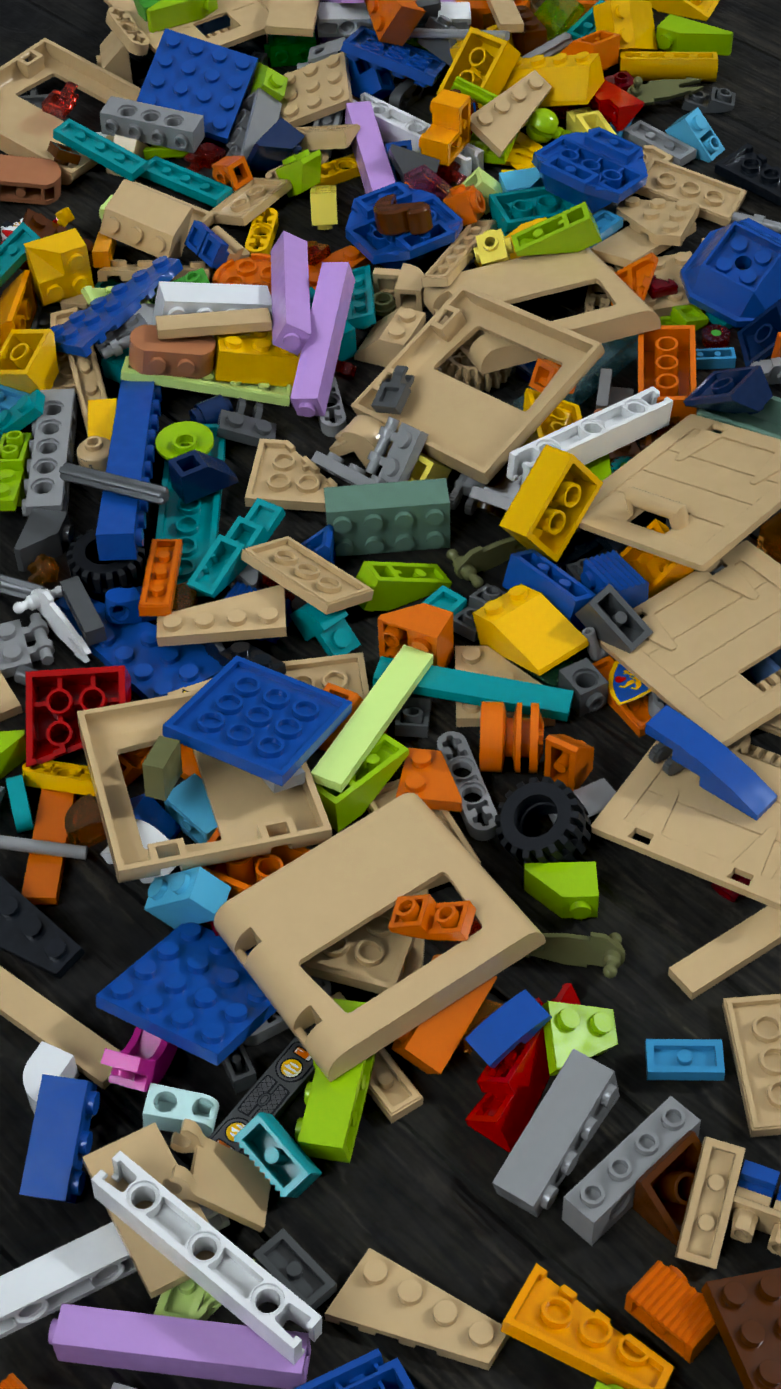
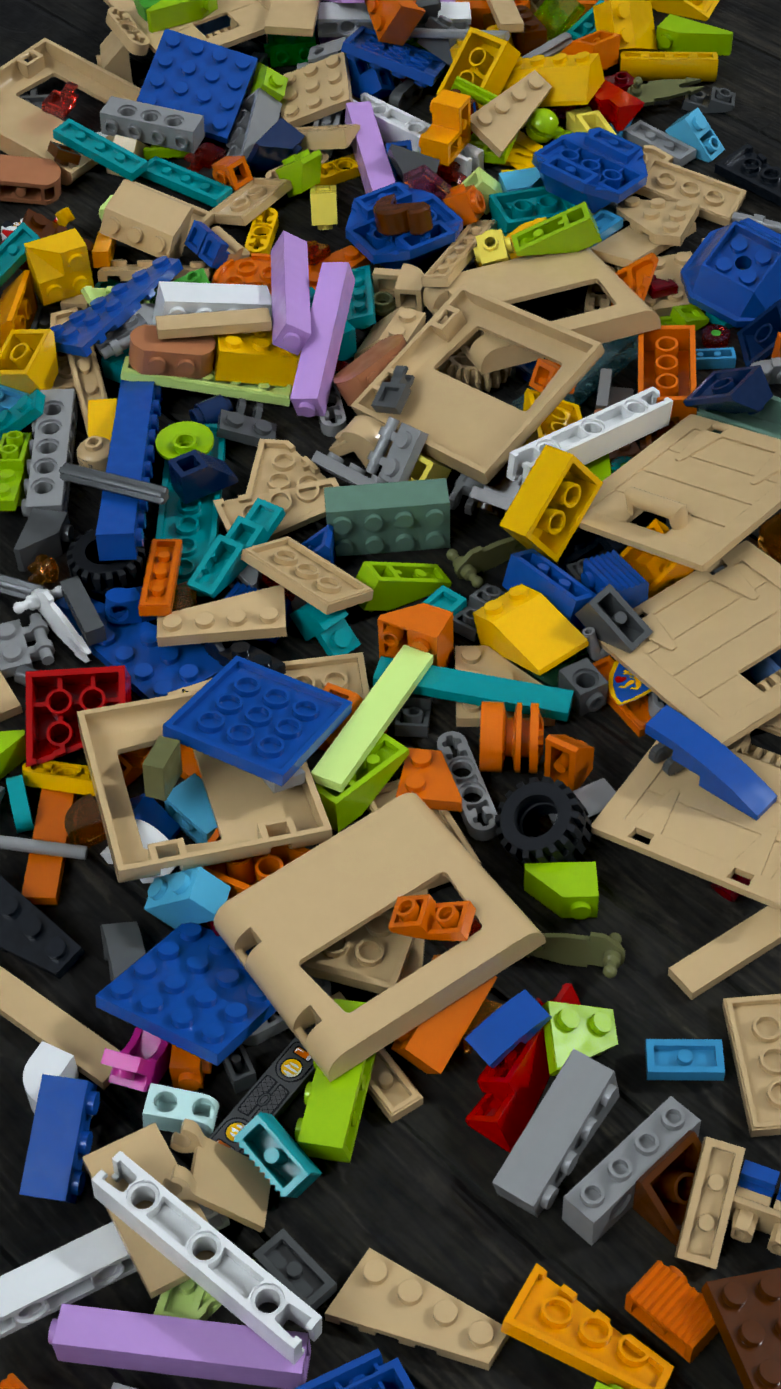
none -> dark grey slope [100,921,146,982]
none -> orange brick [169,1044,213,1091]
none -> tan wing [213,477,339,542]
none -> nougat brick [333,334,408,407]

